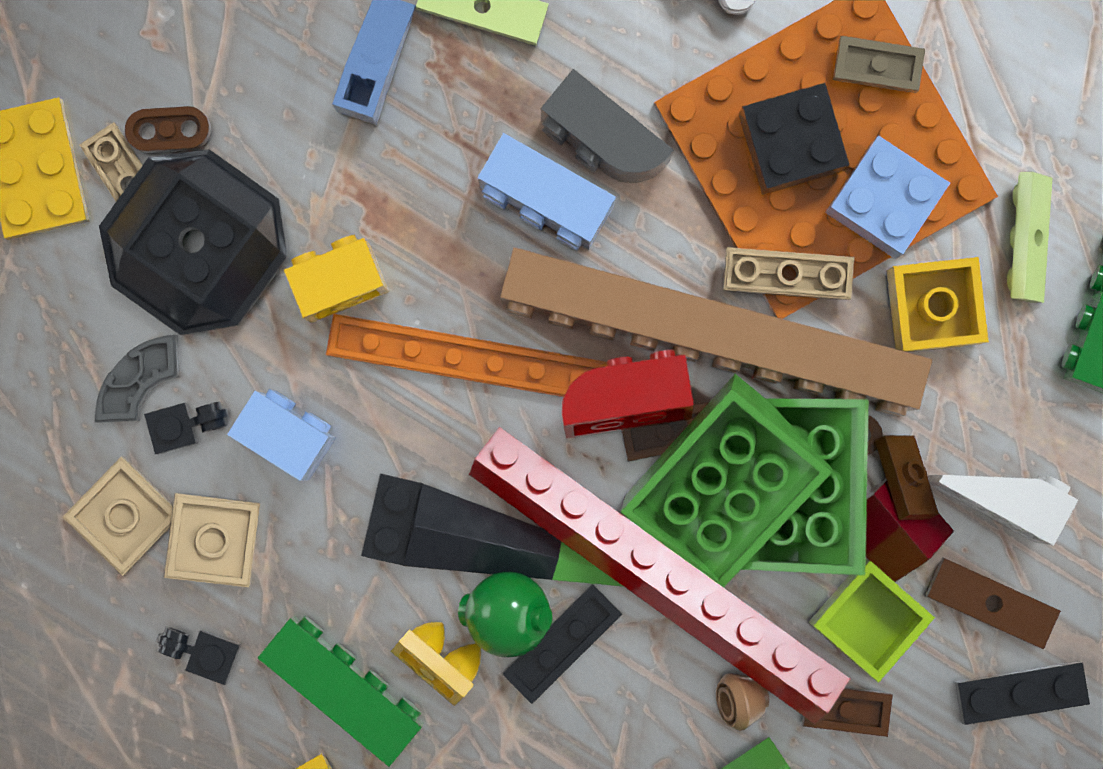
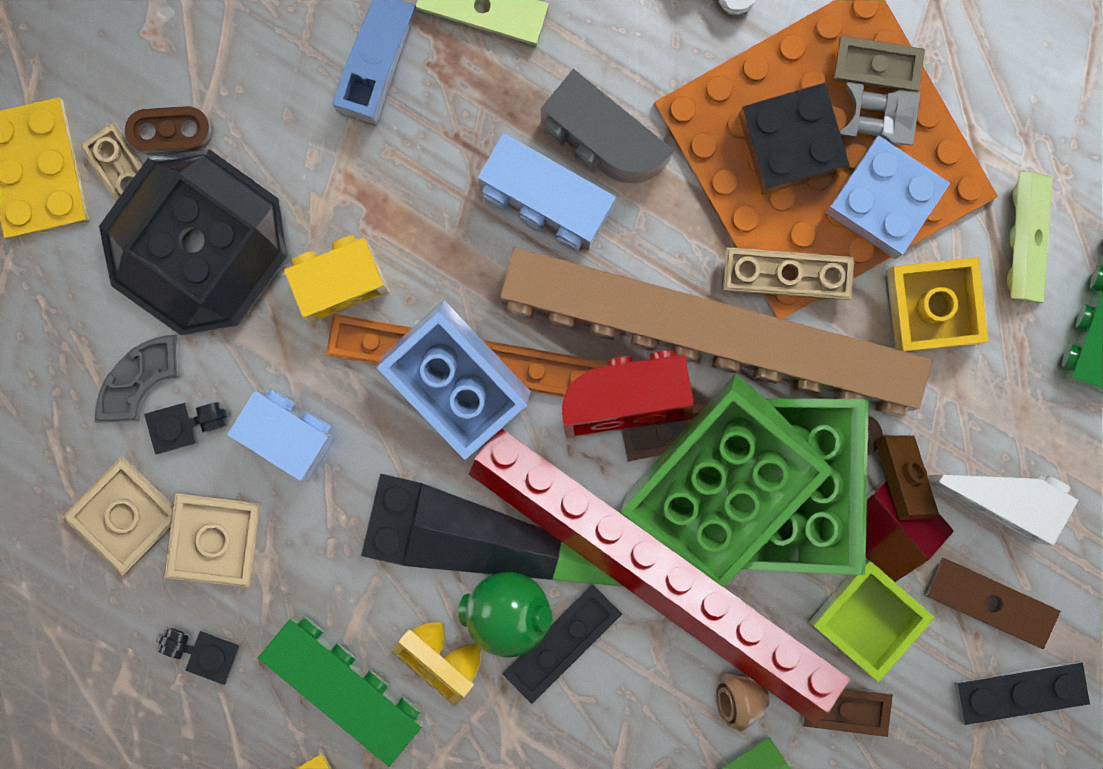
none -> light blue brick [376,300,531,460]
none -> light grey piece [840,82,921,146]

